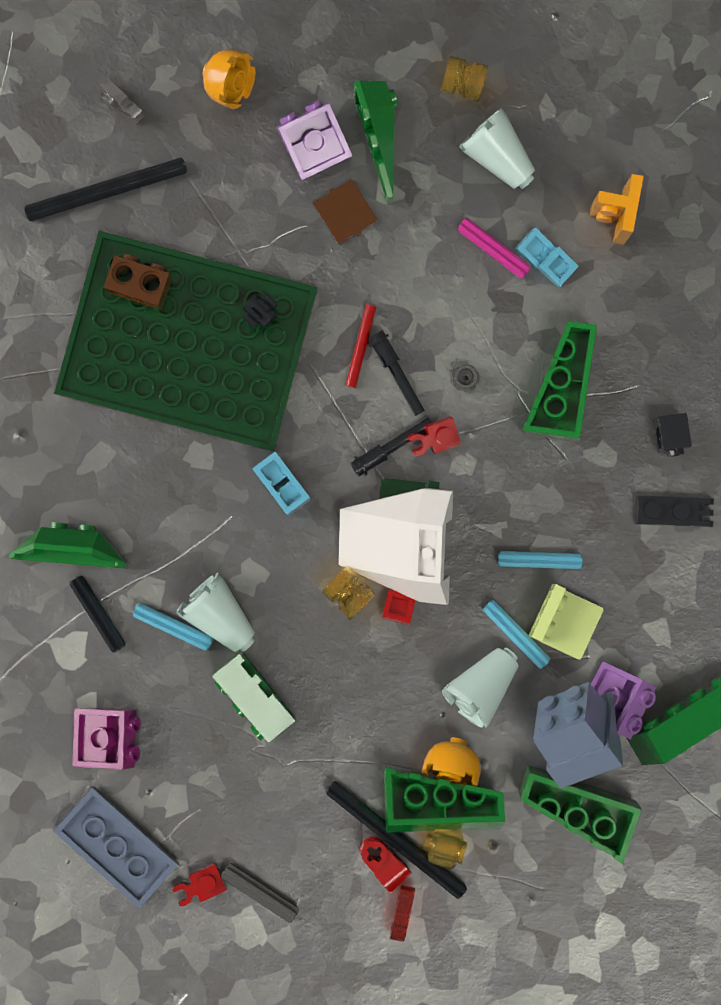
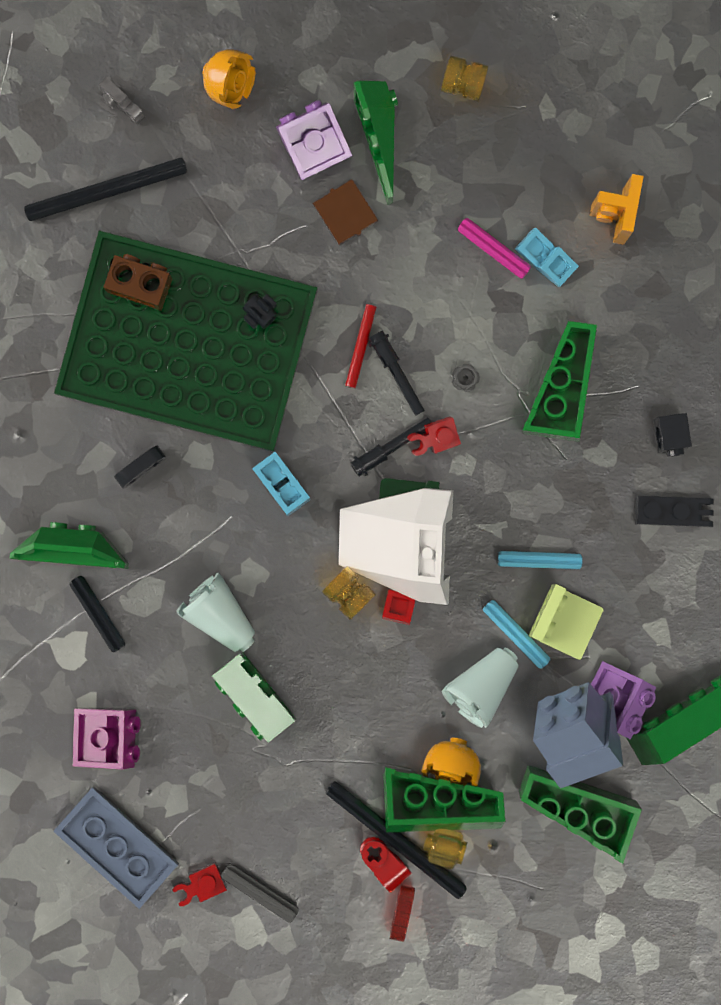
medium azure axle [133,603,214,651] -> none
light aqua cone [459,108,535,189] -> none
none -> black beam [114,445,166,489]

